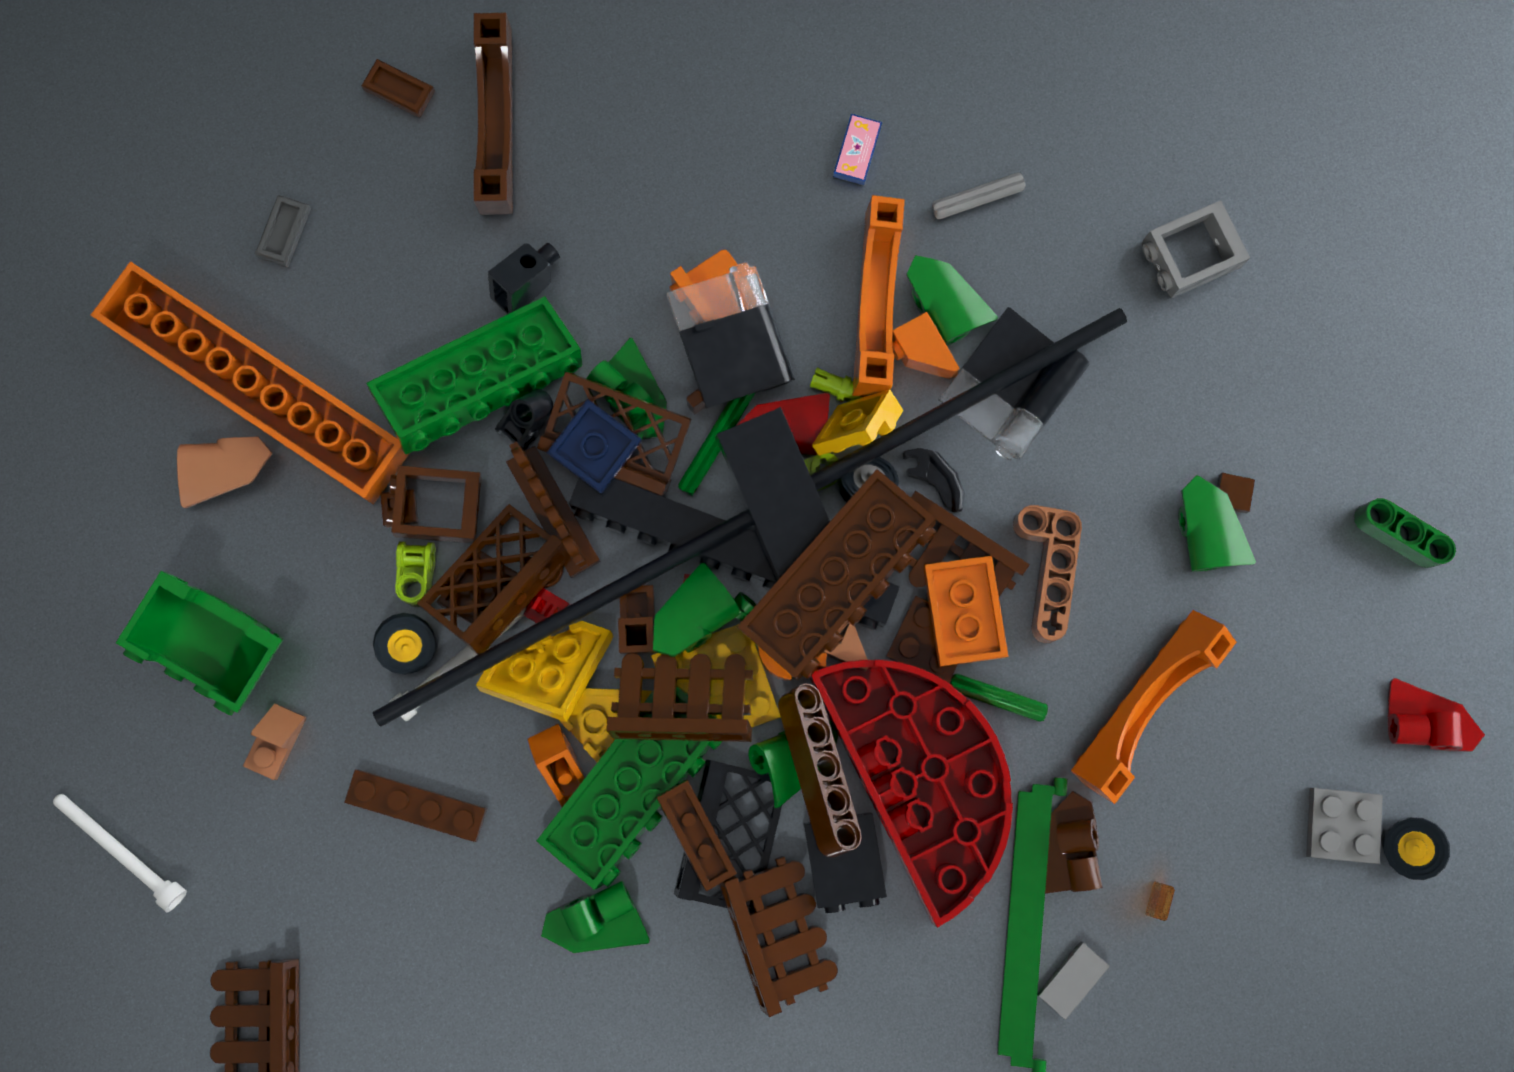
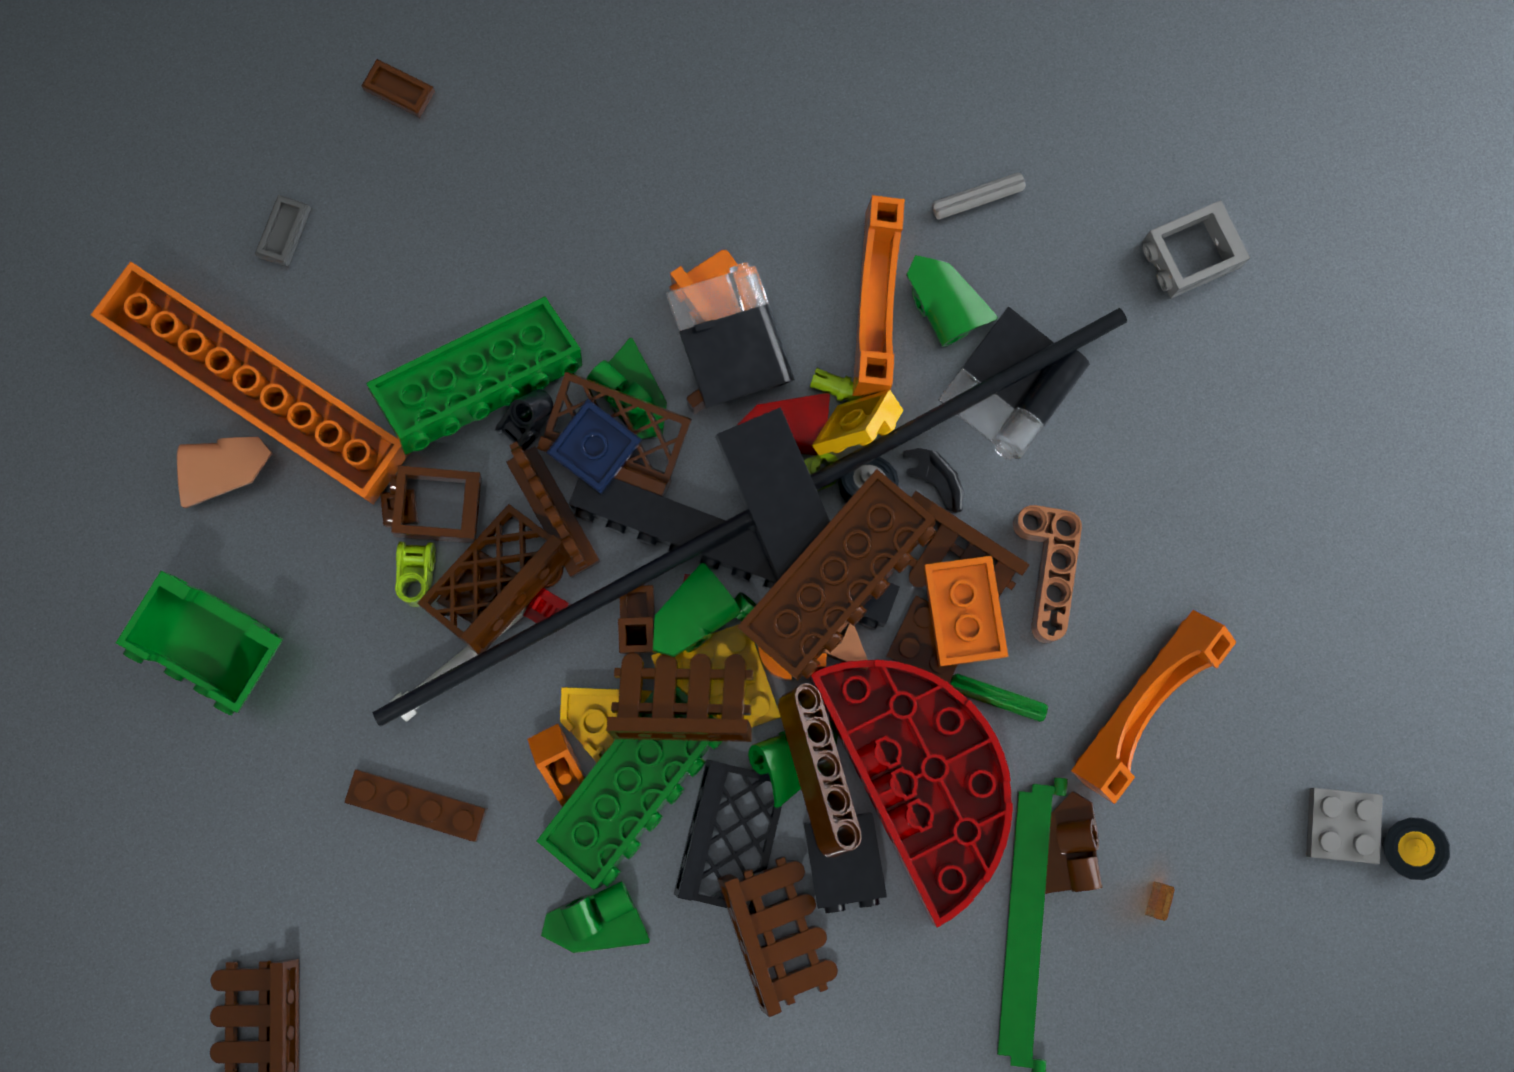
white piece [53,794,187,913] -> none
nougat slope [243,704,307,780] -> none
black wheel [373,613,436,675] -> none
reddish brown arch [474,12,513,215] -> none
yellow plate [476,621,614,723] -> none
black torso [488,243,560,314] -> none
reddish brown plate [656,780,737,891] -> none
green axle [678,393,755,496] -> none
bright pink tile [833,114,882,185] -> none
orange slope [892,312,960,380] -> none
light grey tile [1037,942,1110,1020] -> none
green panel [1178,475,1256,572] -> none
reddish brown tile [1217,473,1255,513] -> none
green beam [1354,498,1456,568] -> none
red panel [1388,678,1485,752] -> none

